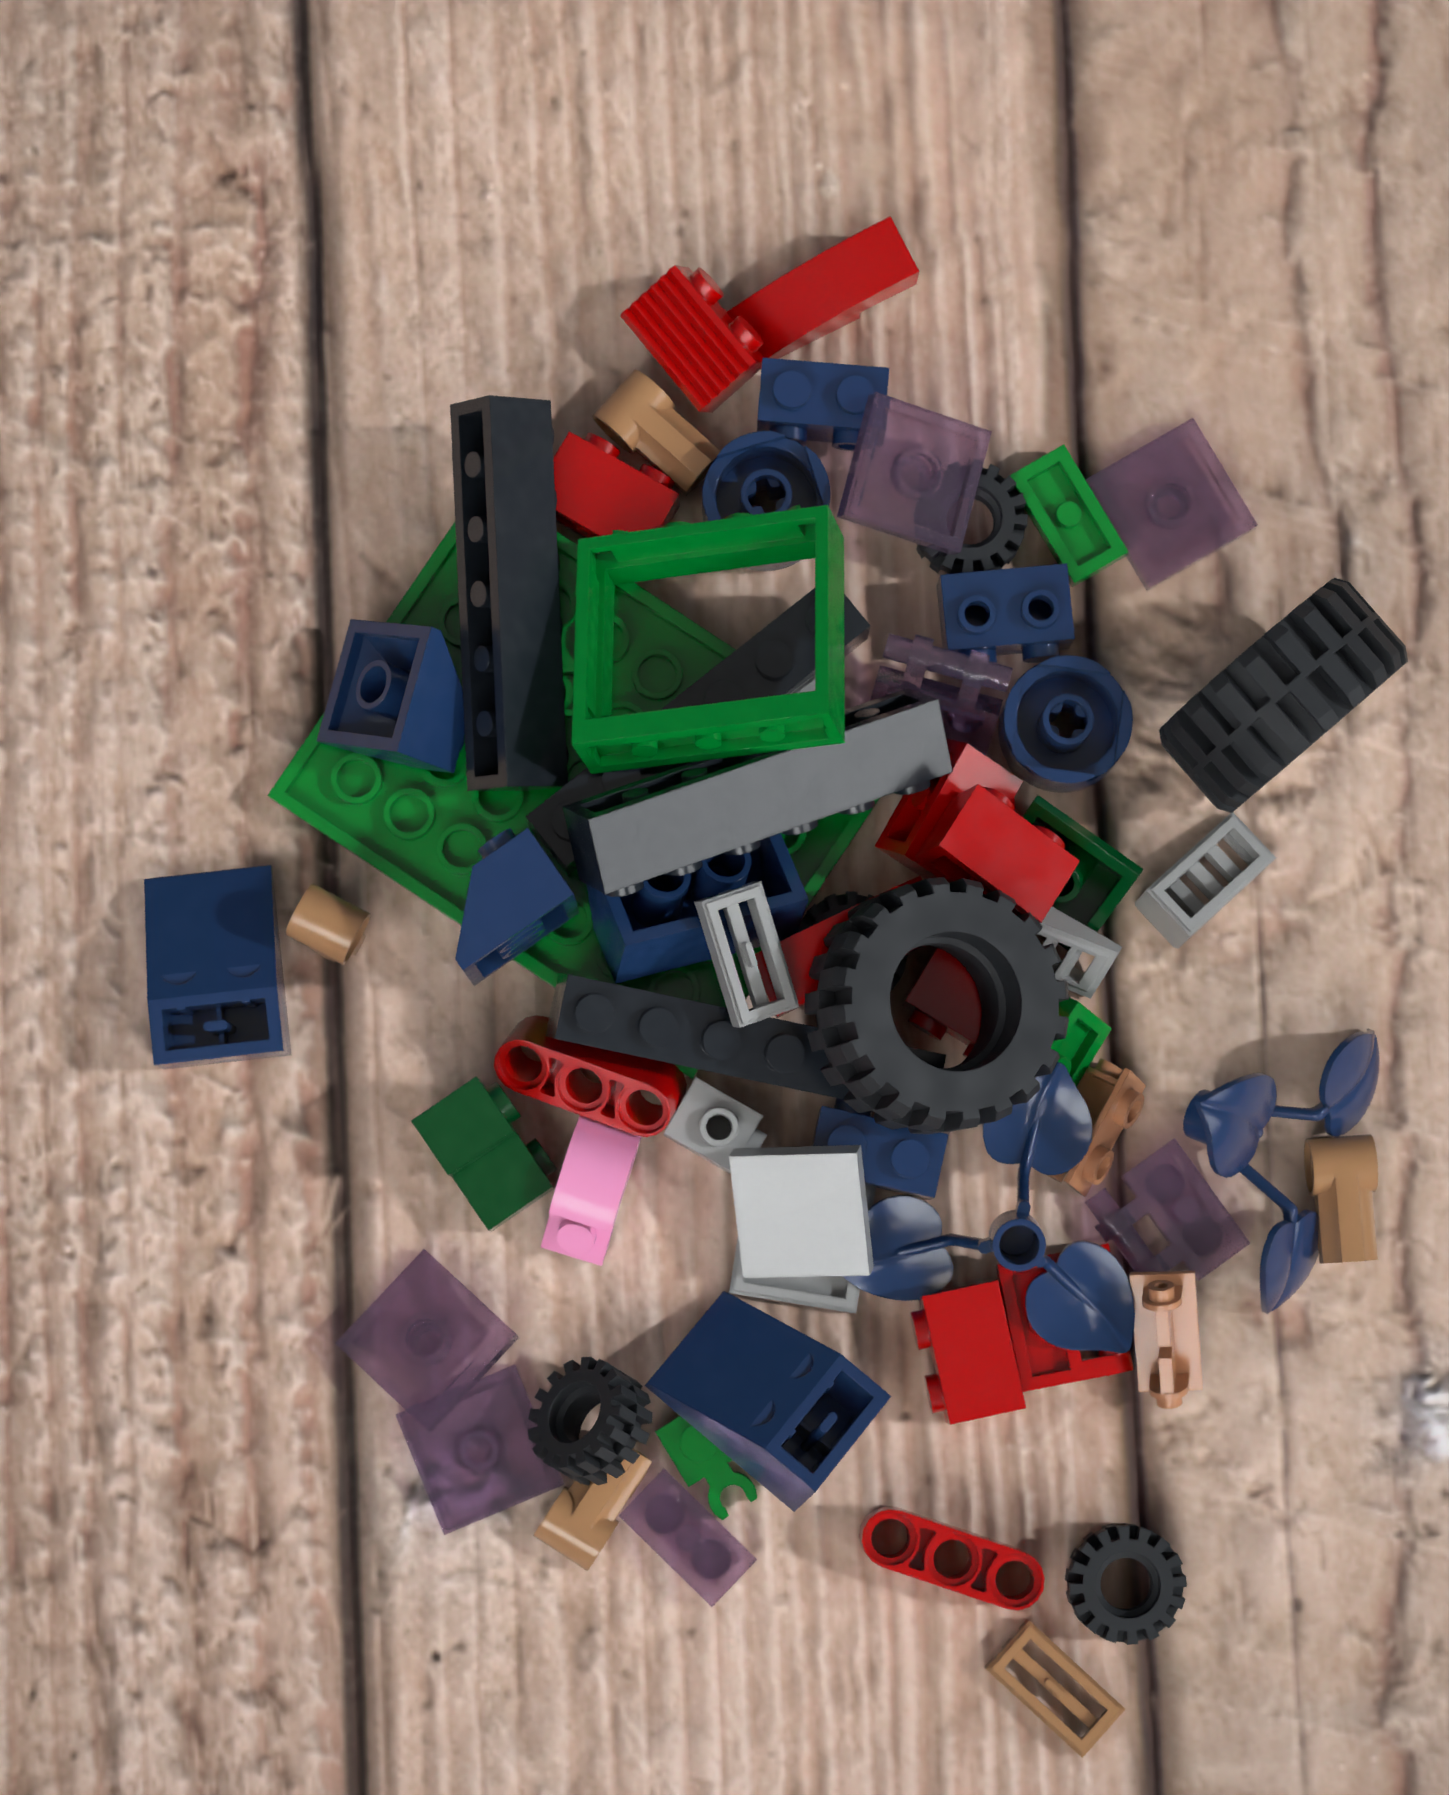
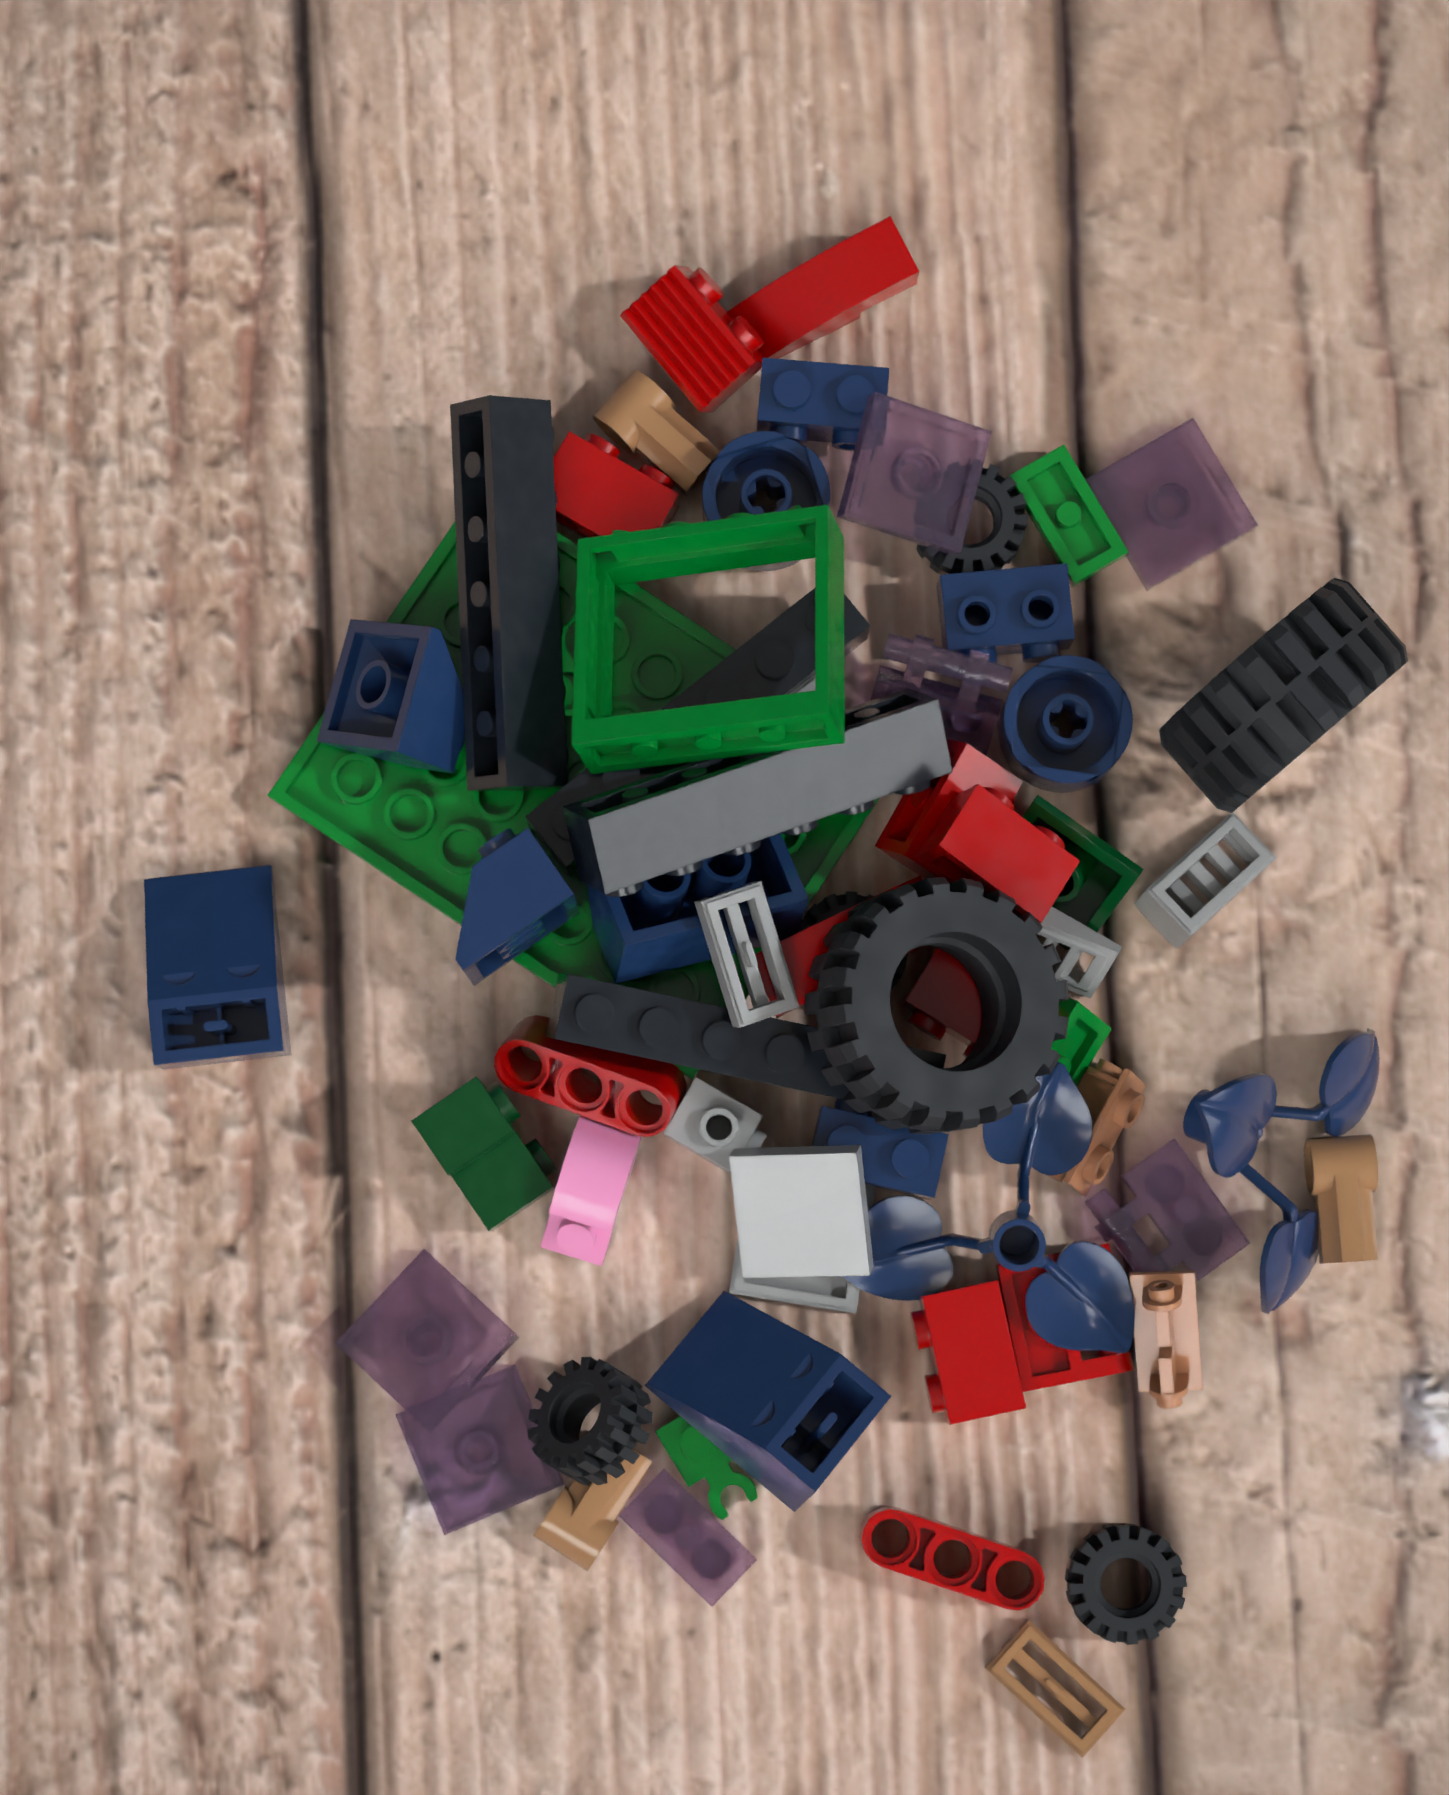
medium nougat piece [286,883,371,965] -> none

